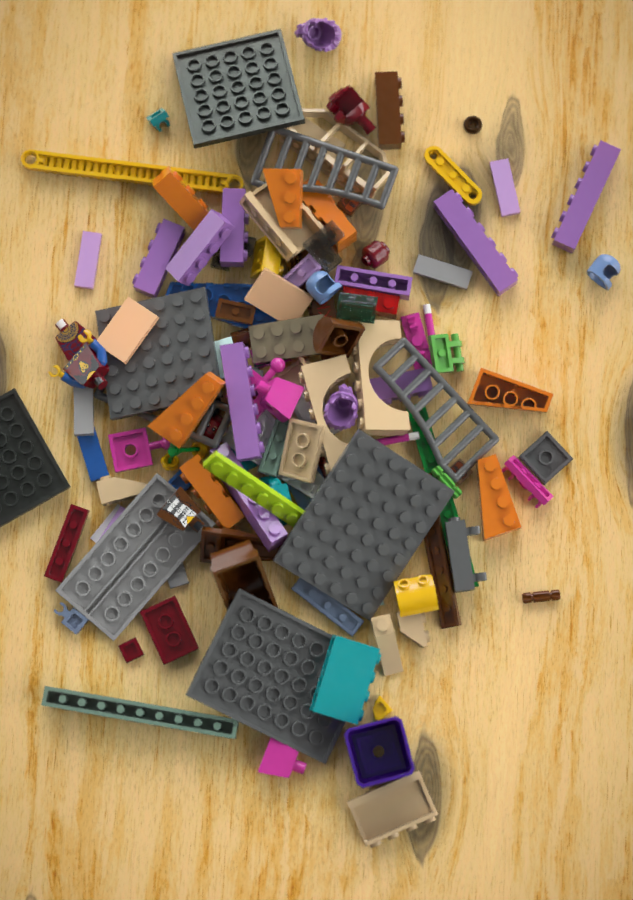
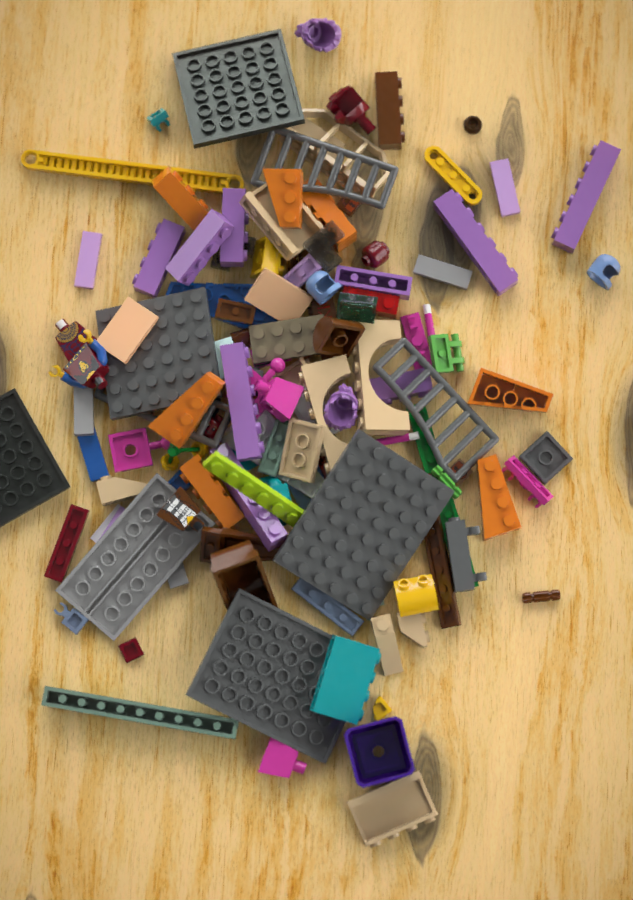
dark red plate [140,596,200,665] -> none

